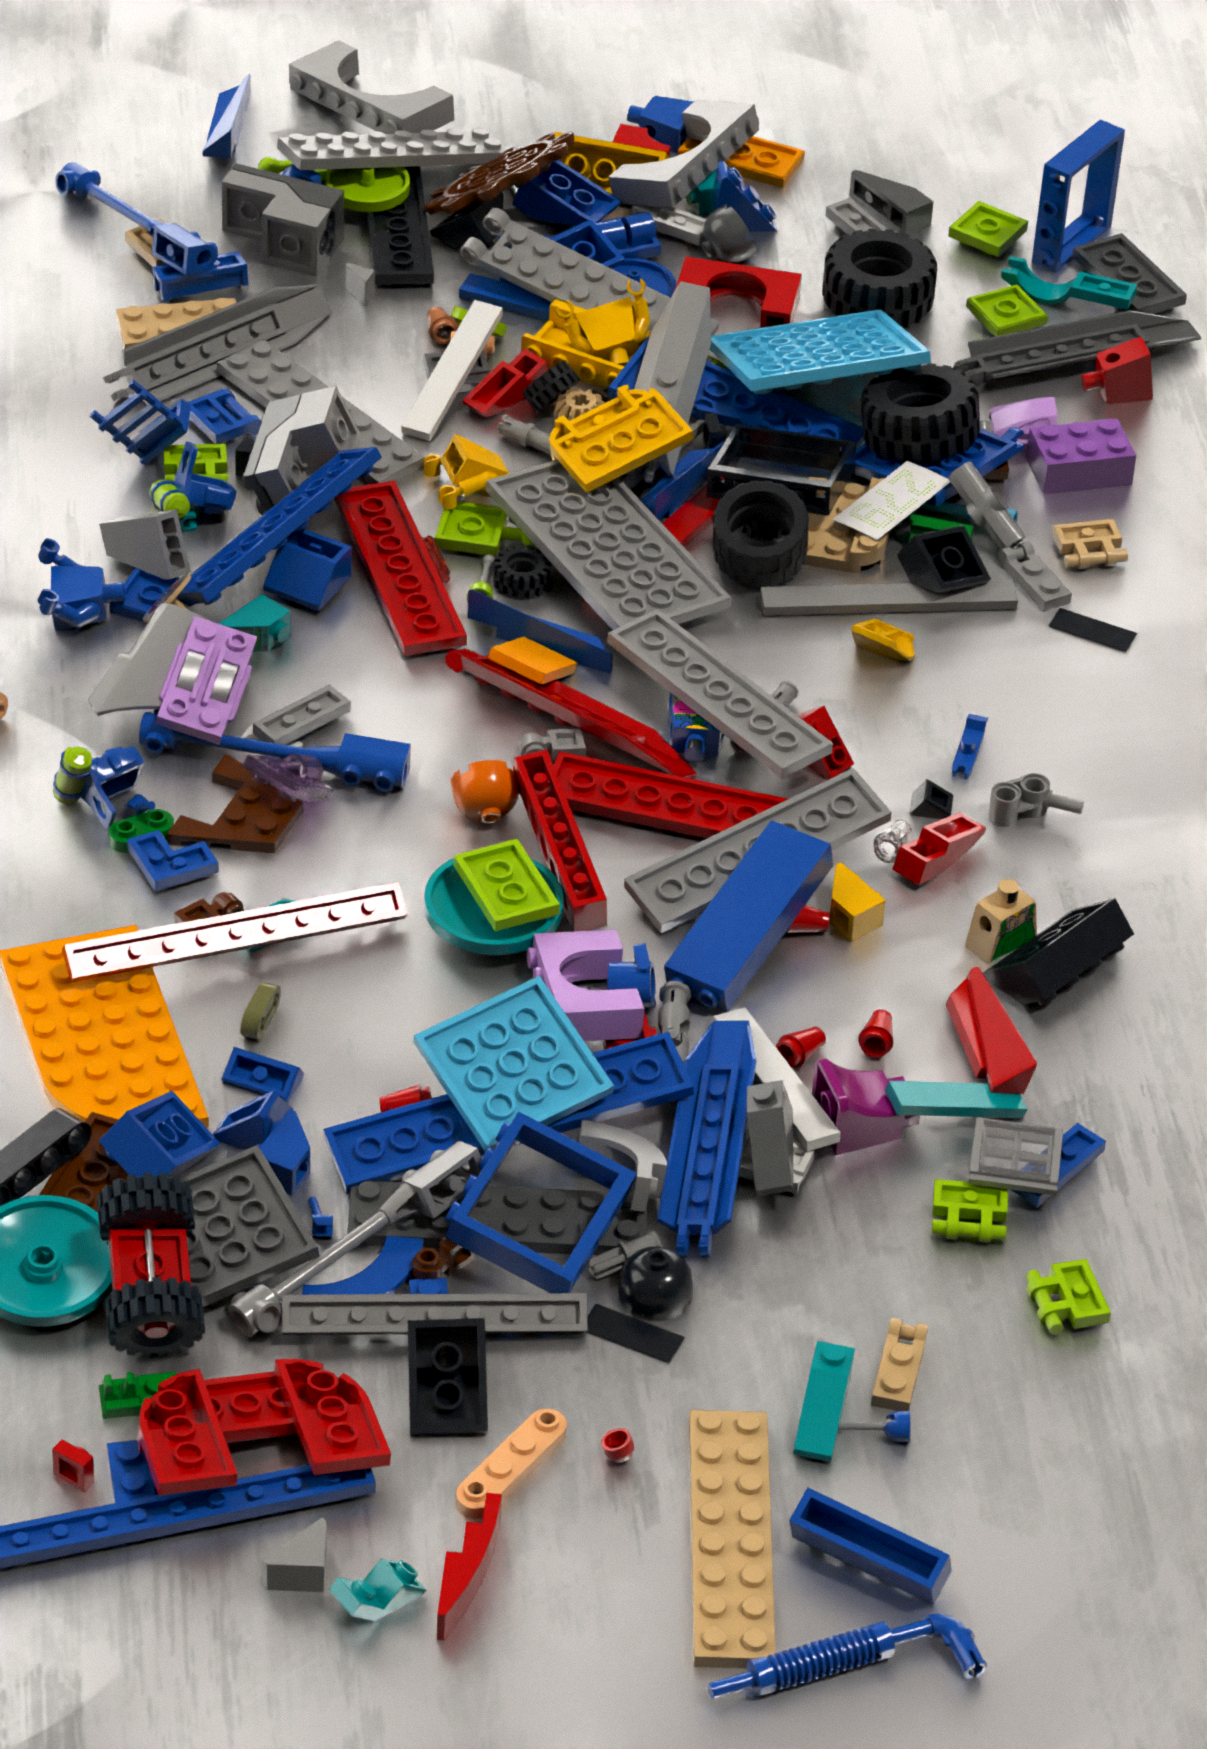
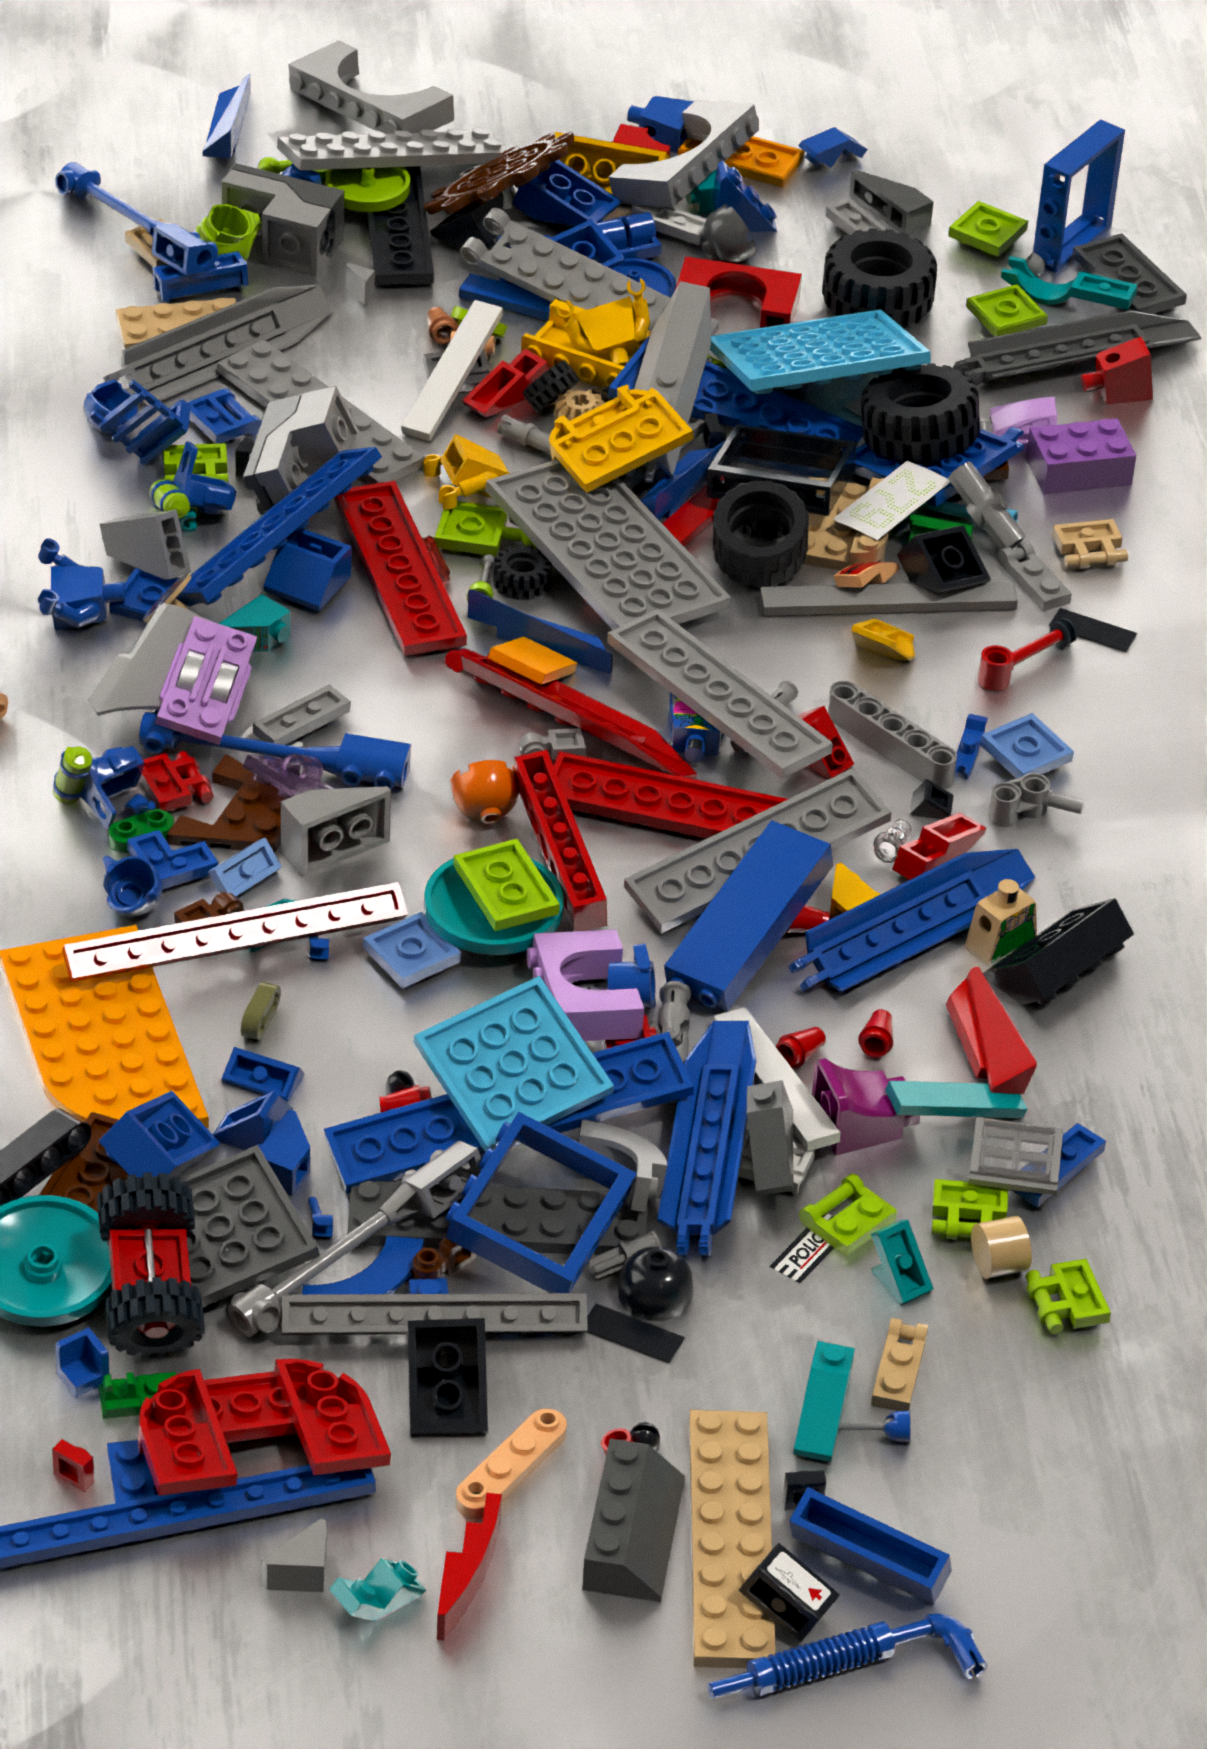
none -> blue panel [55,1327,109,1398]
none -> blue hair [83,380,138,435]
none -> blue hair [102,856,163,917]
none -> red plate [140,751,214,811]
none -> lime helmet [195,204,262,261]
none -> light blue plate [208,837,282,896]
none -> light grey slope [281,786,391,876]
none -> blue hand [309,936,329,959]
none -> medium blue plate [363,912,461,989]
none -> black hinge [385,1070,415,1095]
none -> dark grey slope [582,1439,685,1602]
none -> black hinge [630,1422,660,1451]
none -> black brick [738,1542,840,1643]
none -> sticker [769,1213,834,1283]
none -> black plate [782,1470,826,1510]
none -> blue hinge [788,849,1035,992]
none -> blue slope [798,127,868,168]
none -> lime plate [798,1173,897,1257]
none -> light grey beam [827,681,957,790]
none -> light nougat slope [834,562,900,587]
none -> teal slope [871,1219,934,1303]
none -> tan piece [971,1216,1032,1279]
none -> red piece [977,618,1077,691]
none -> medium blue plate [980,713,1074,778]
none -> light grey hinge [1026,252,1045,277]

